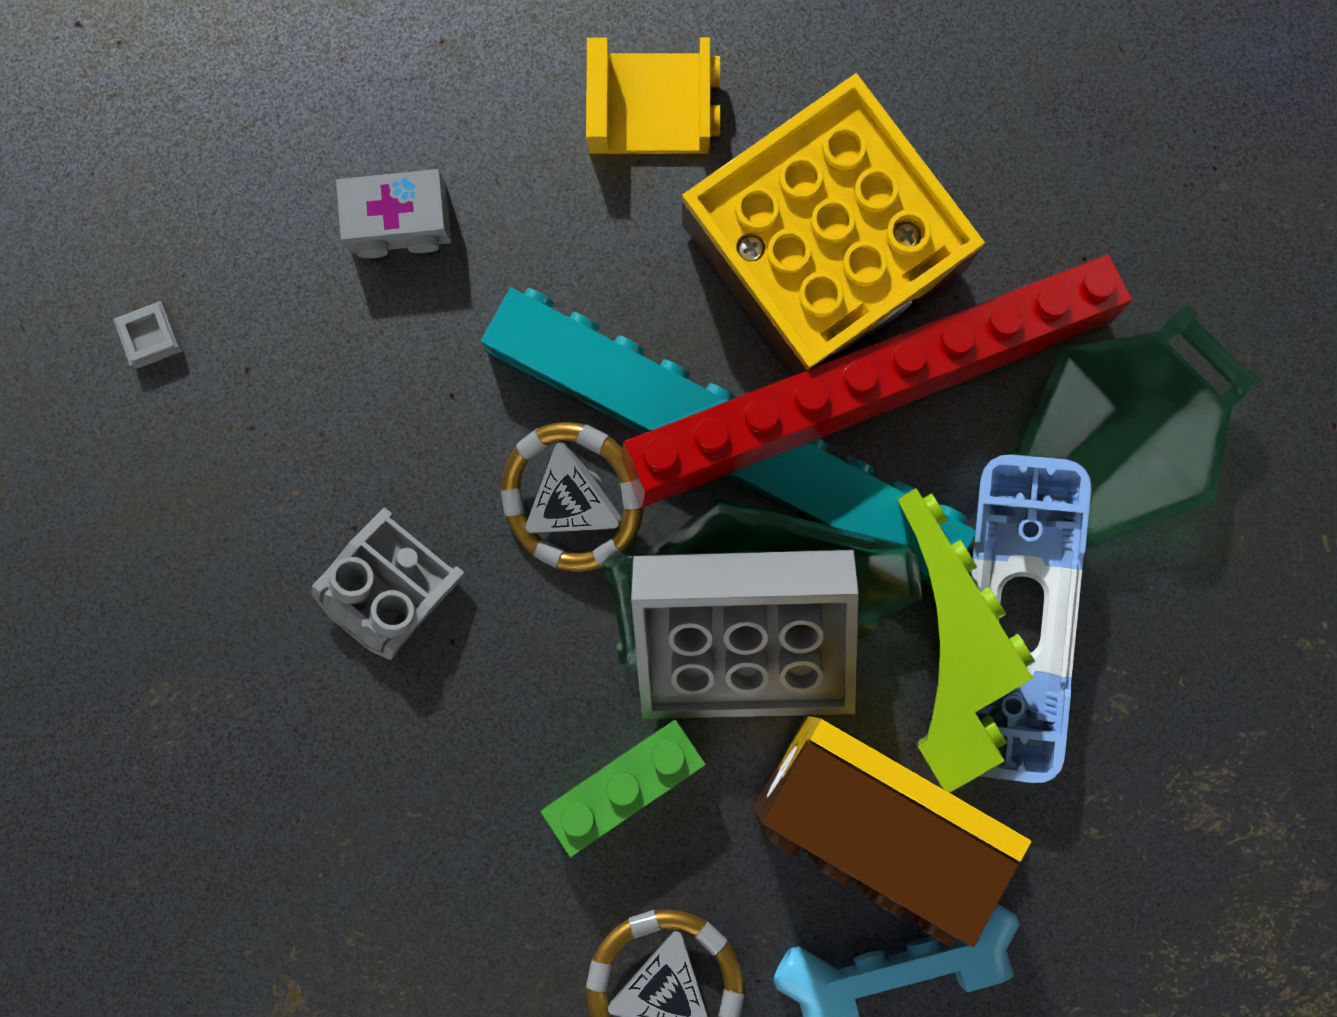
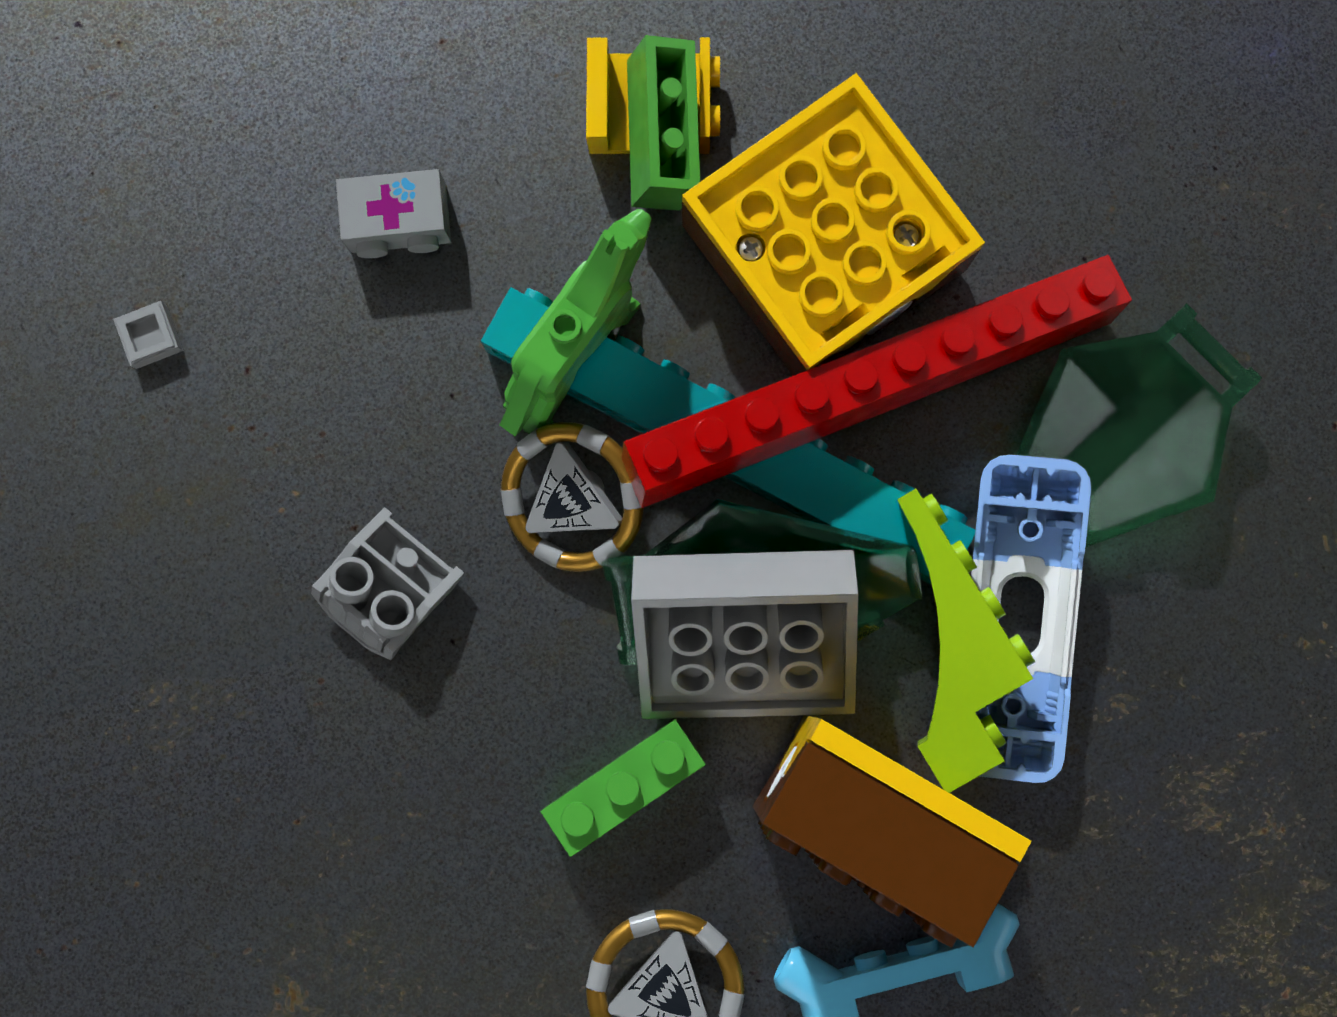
none -> bright green animal [499,209,652,436]
none -> bright green brick [627,35,700,211]

